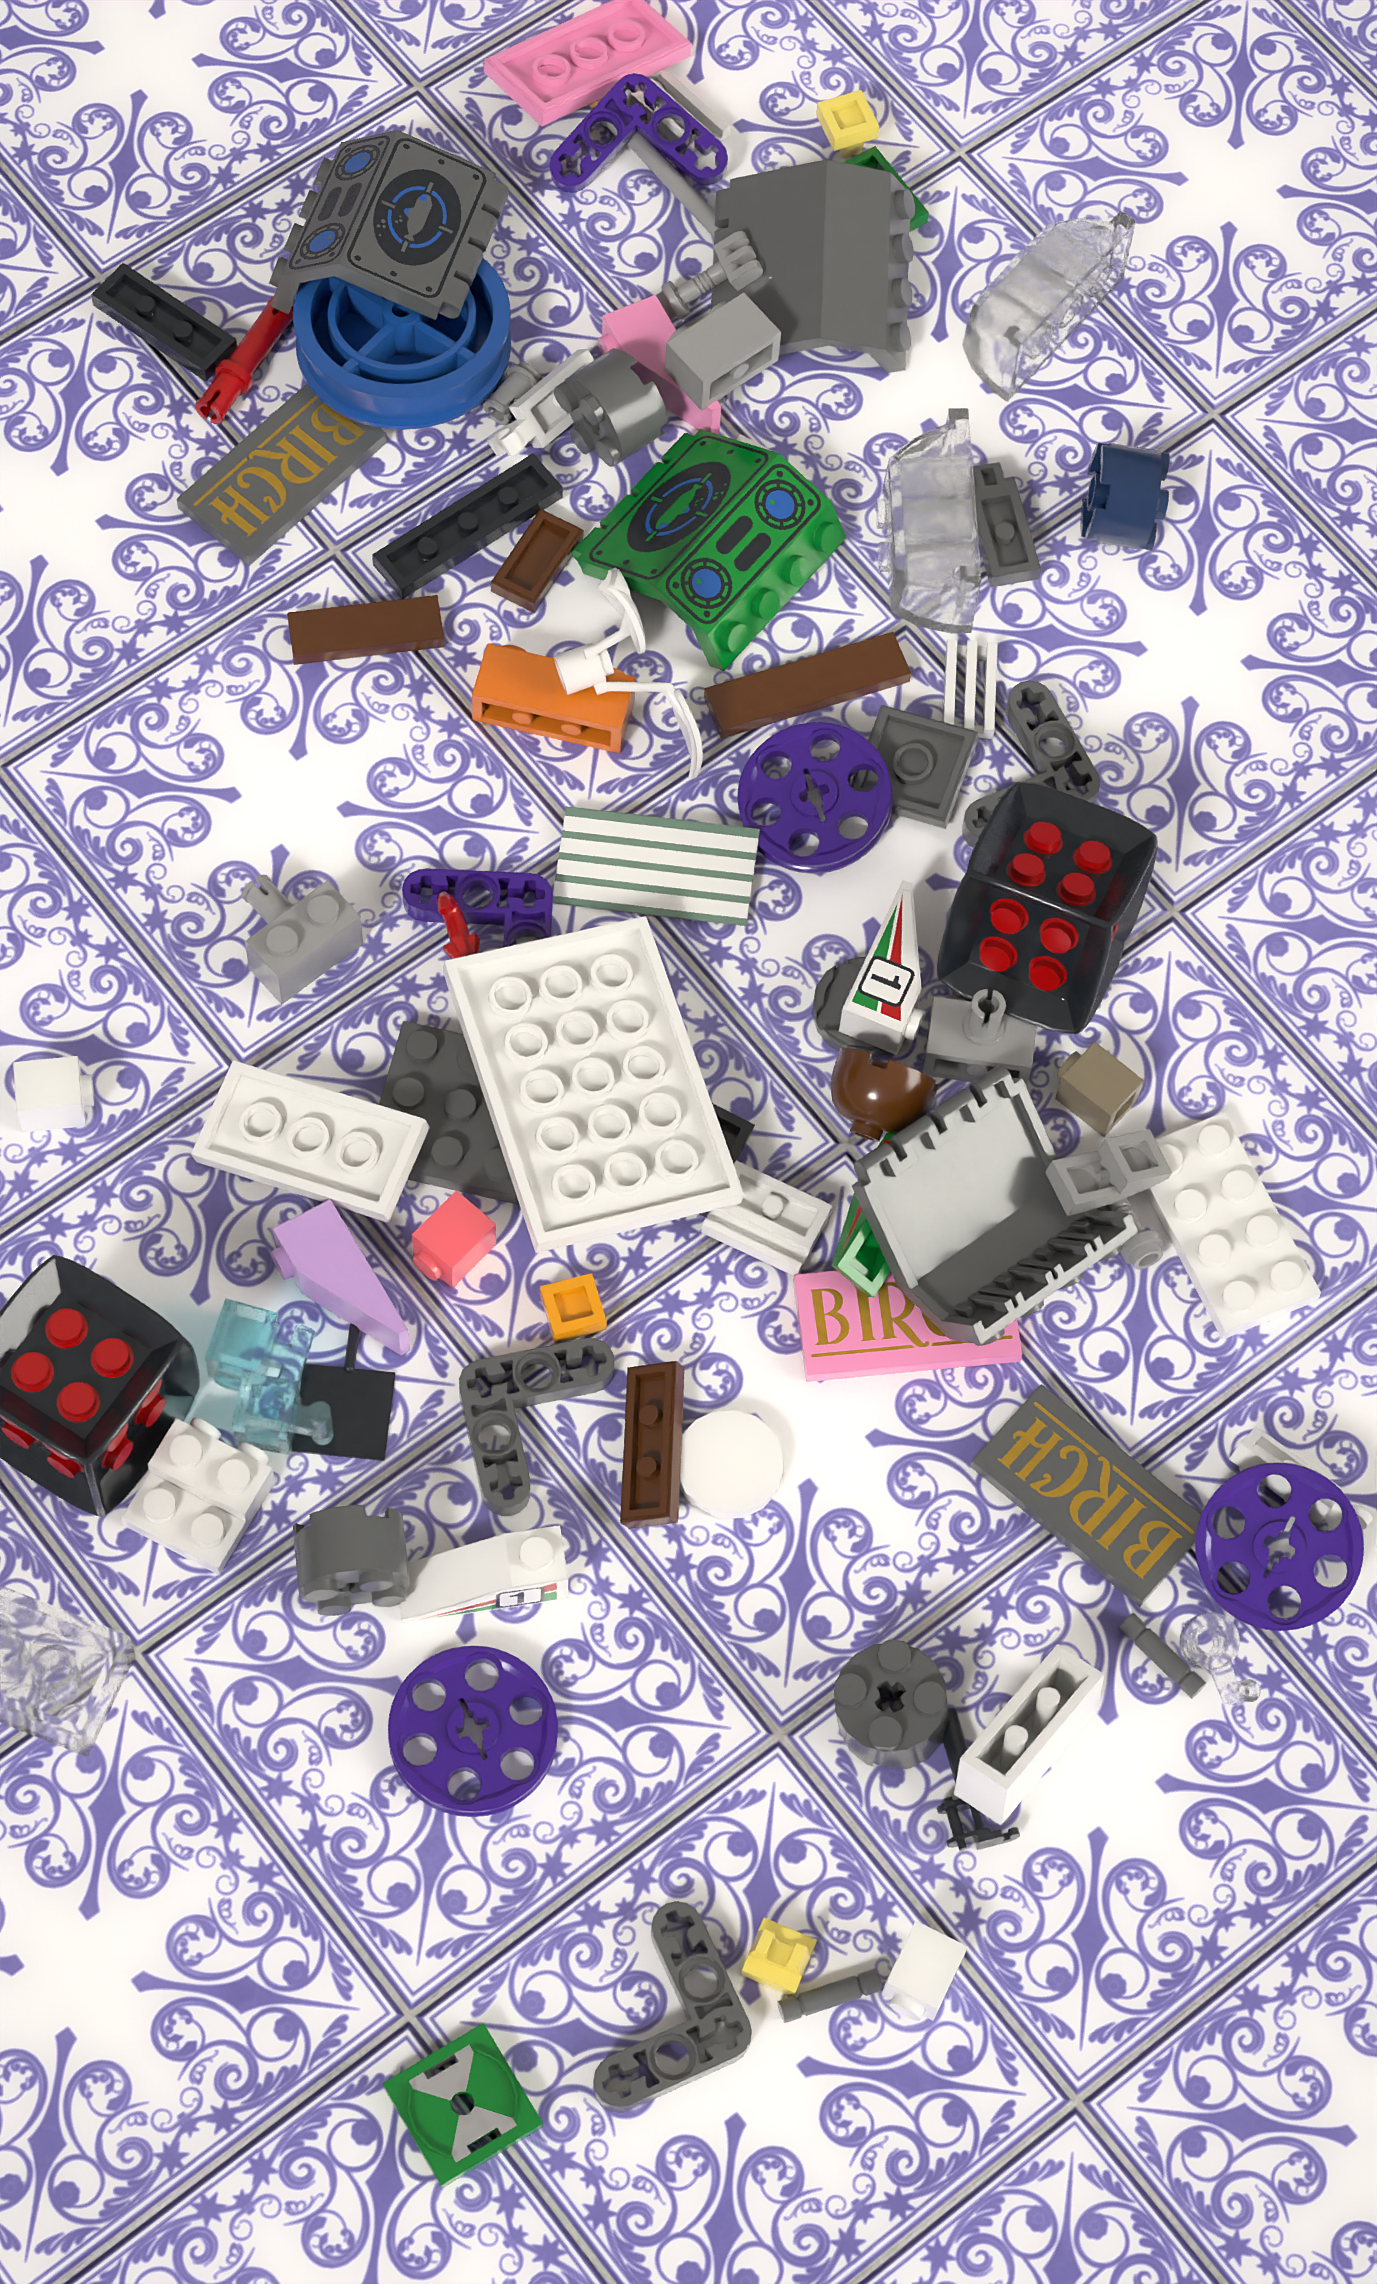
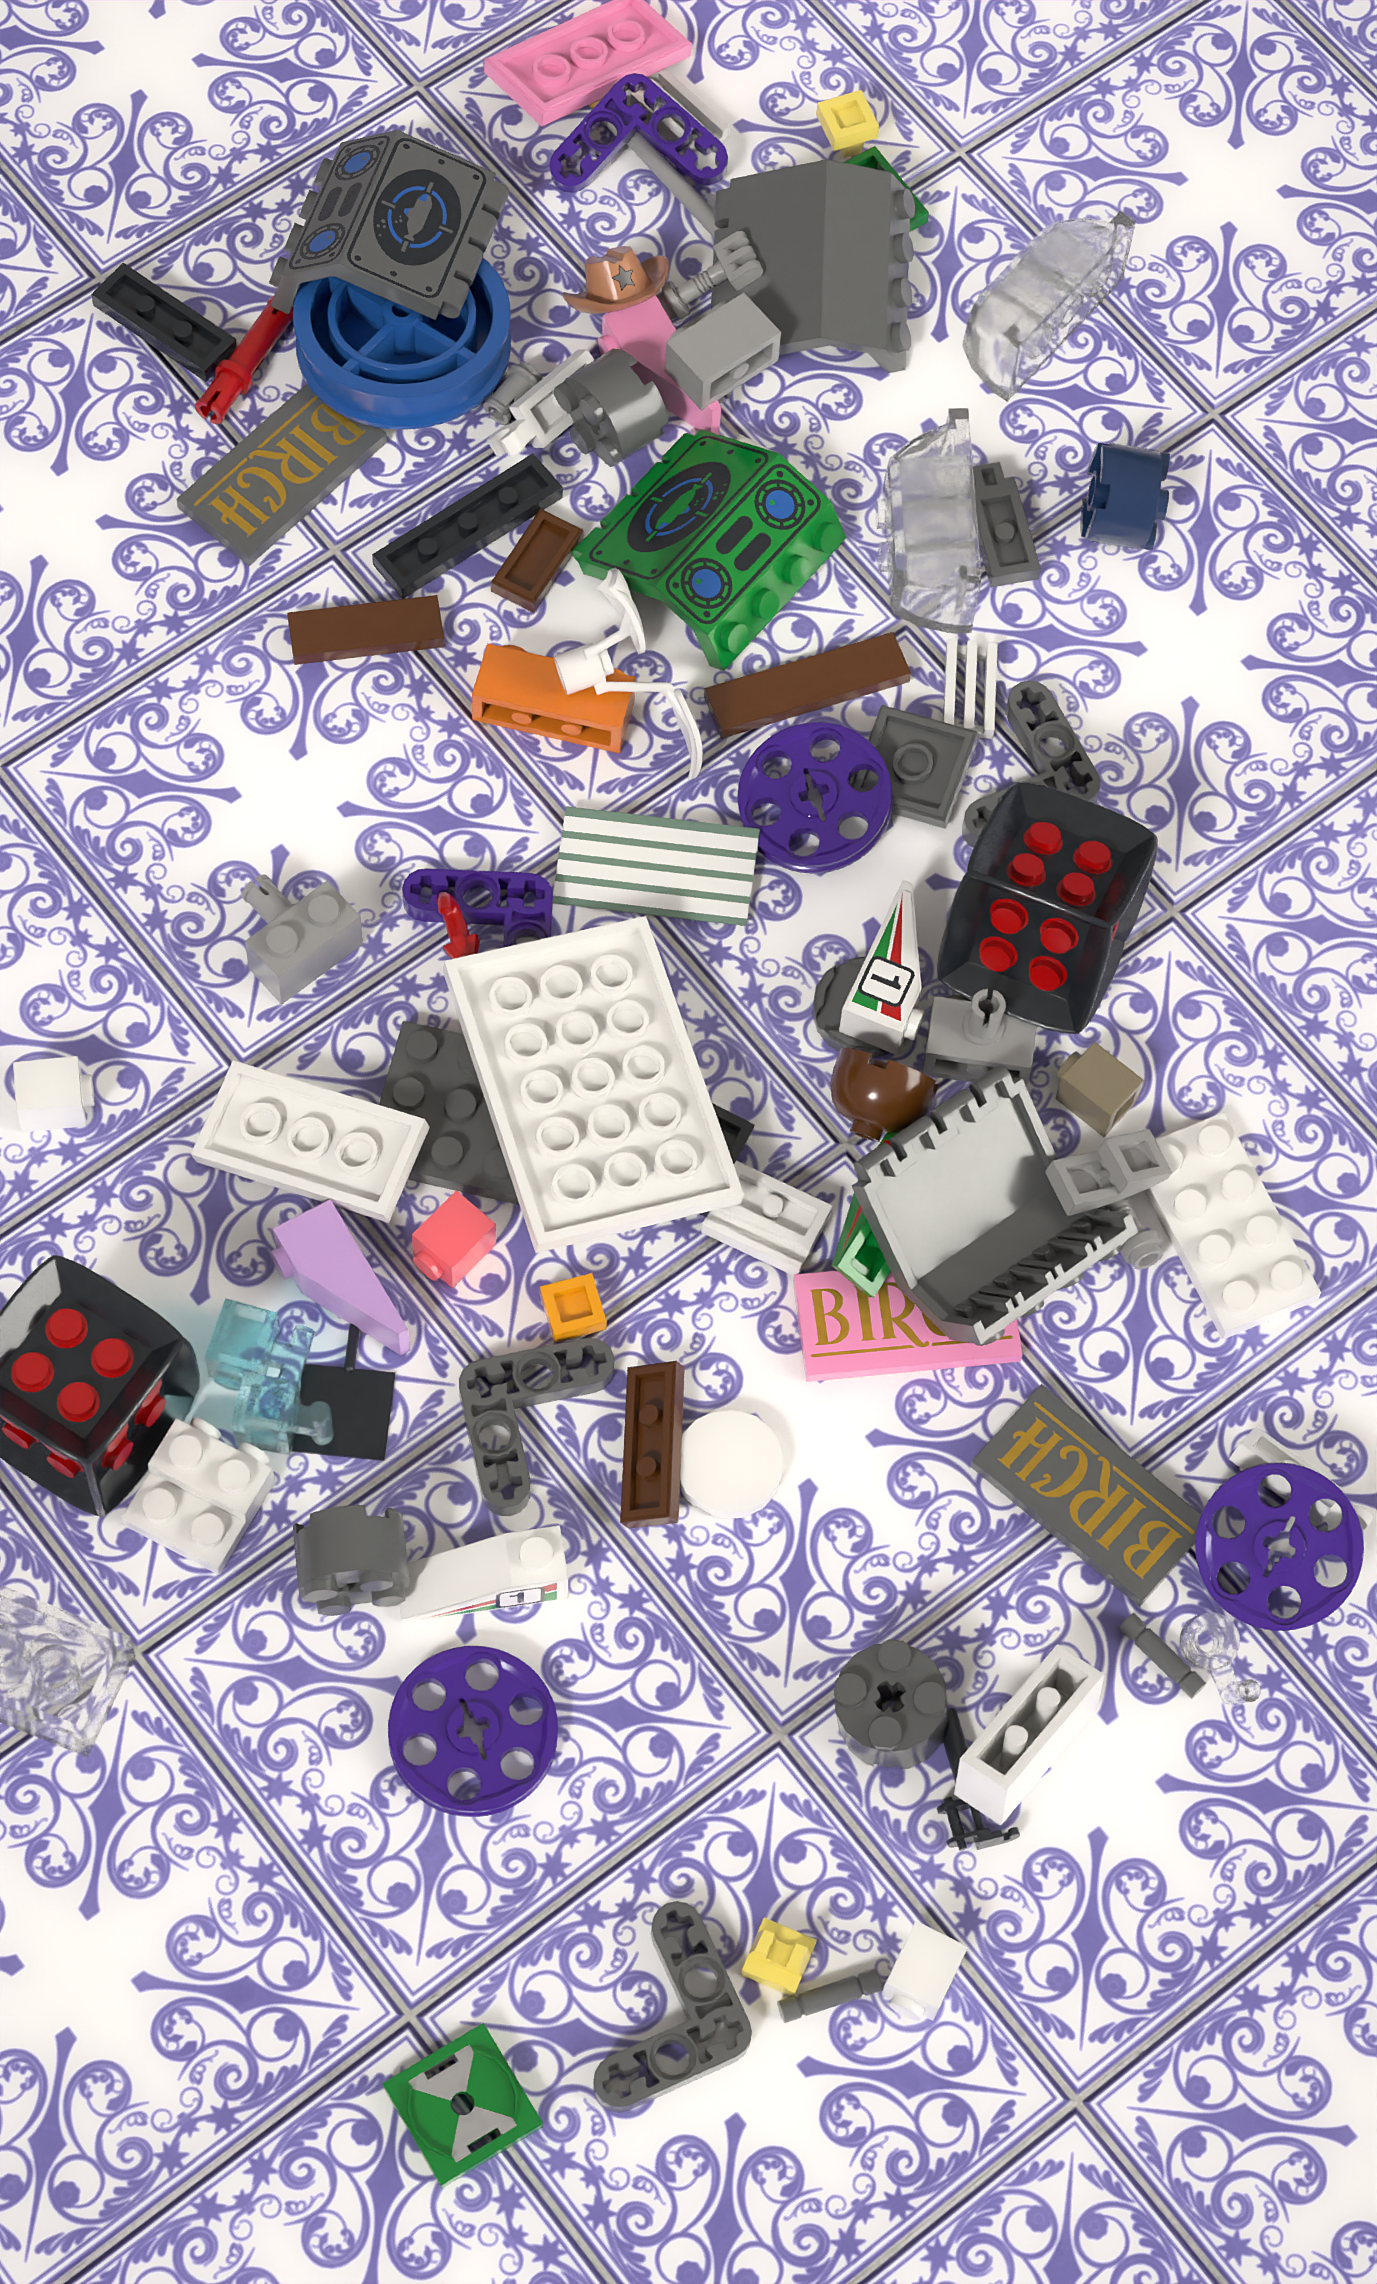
none -> nougat hat [561,246,669,314]

